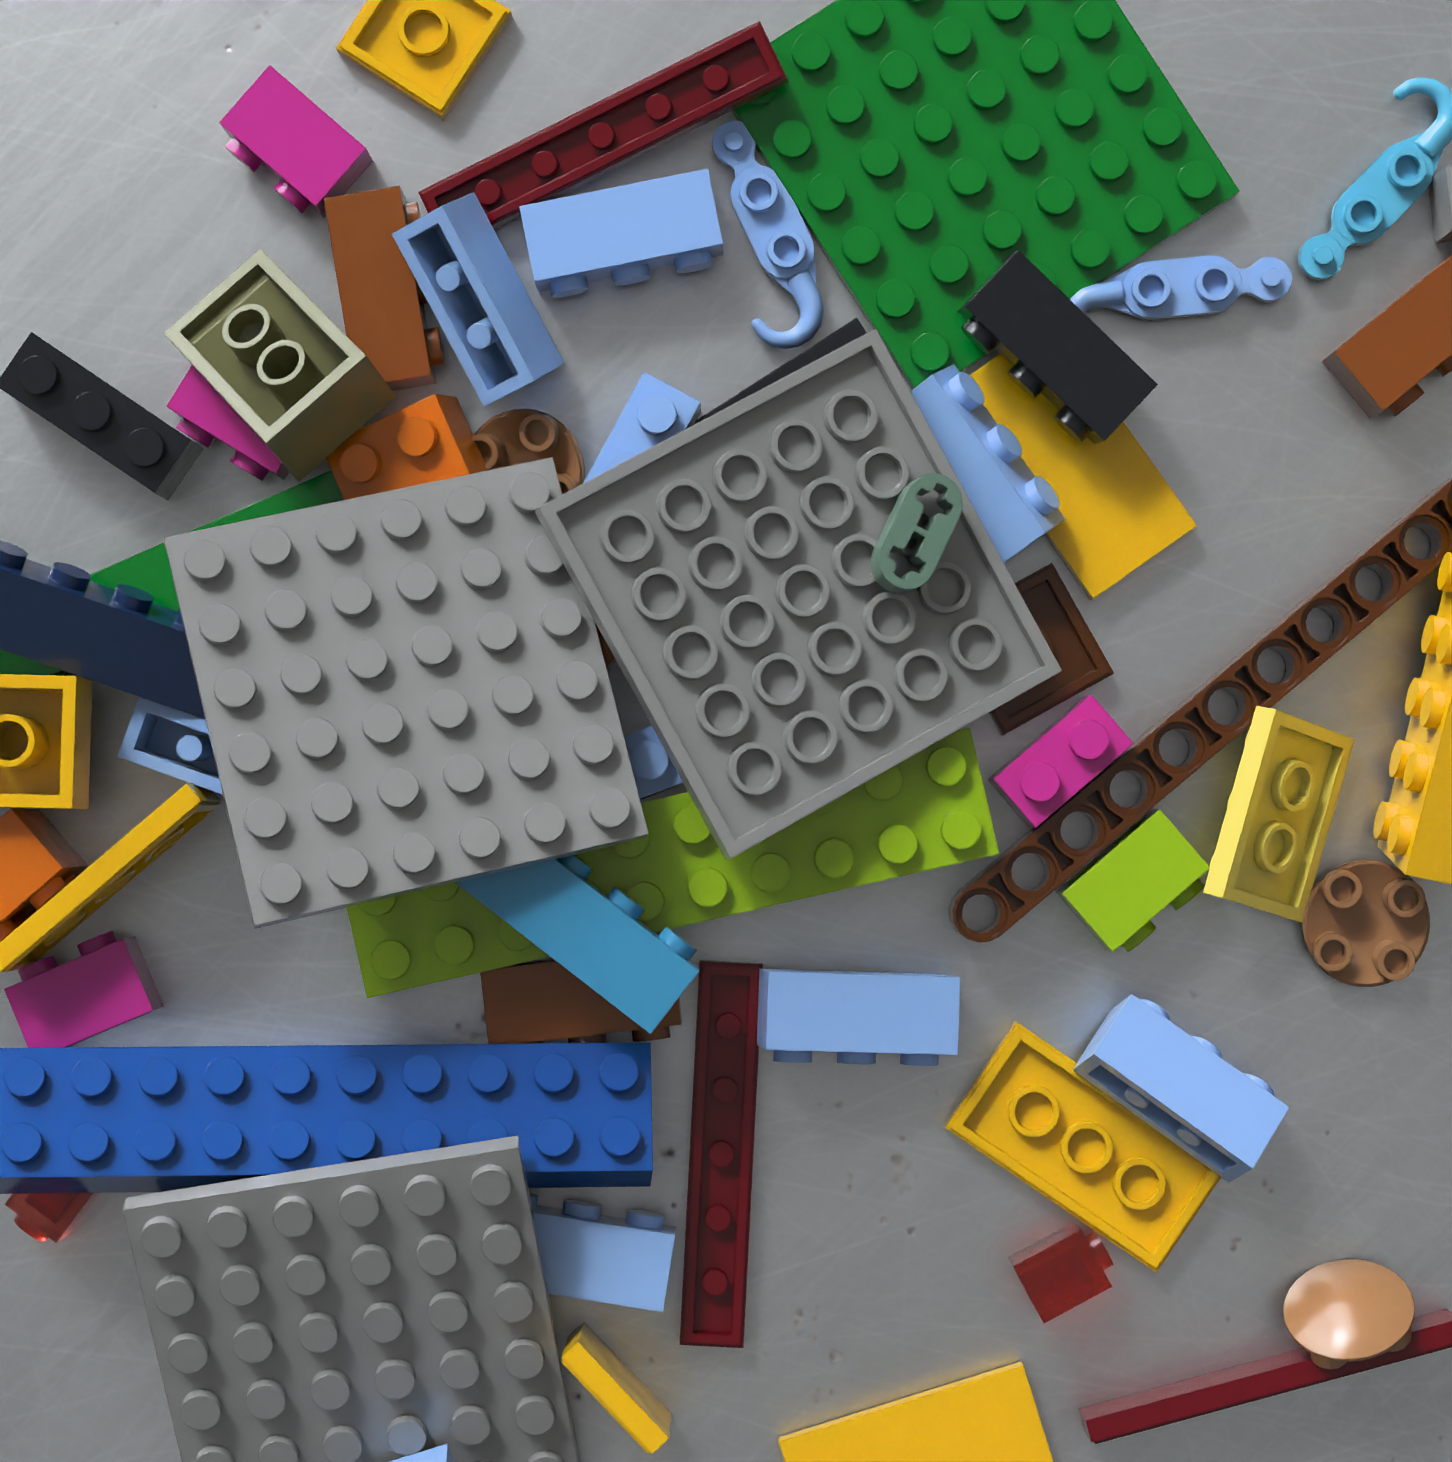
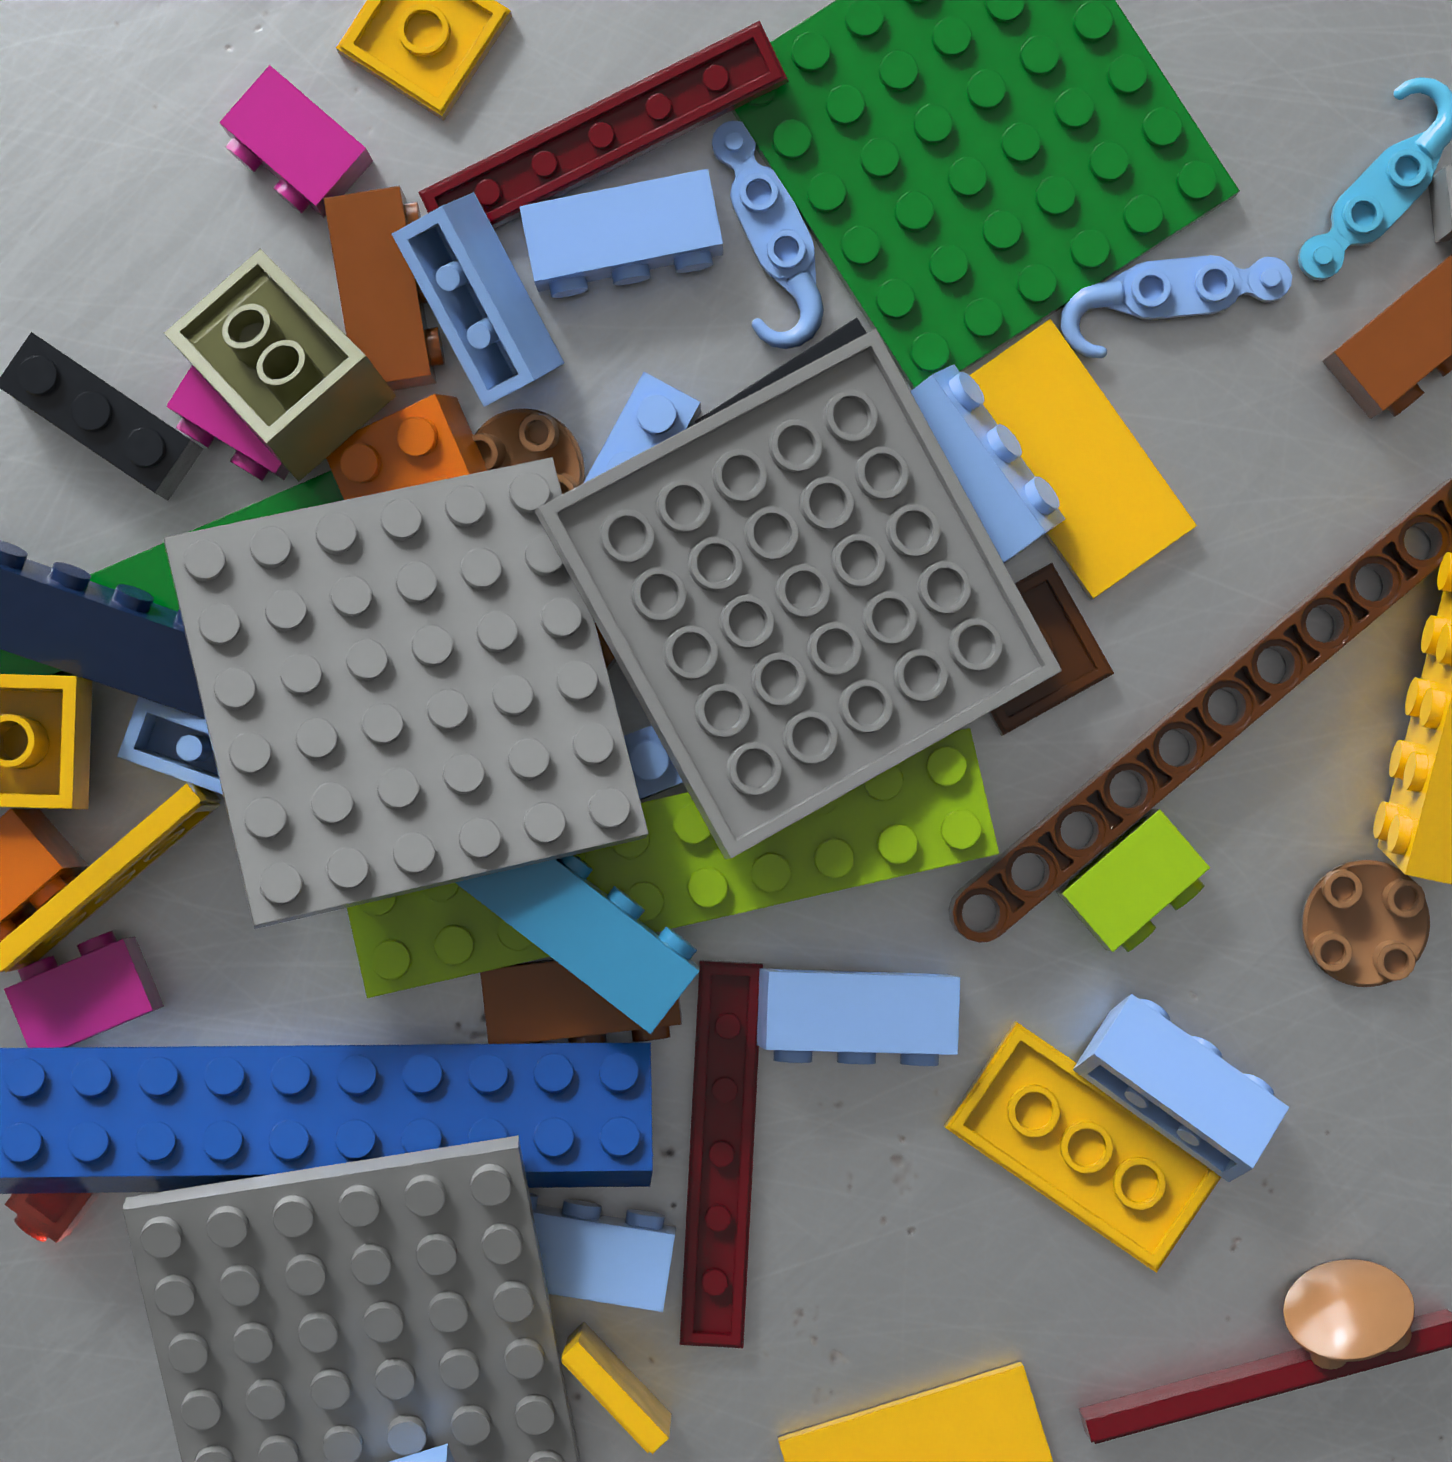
sand green beam [870,473,963,593] -> none
black brick [957,250,1158,444] -> none
dark pink brick [988,694,1134,828] -> none
clear red brick [1008,1221,1114,1323] -> none
light yellow plate [1203,706,1355,923] -> none

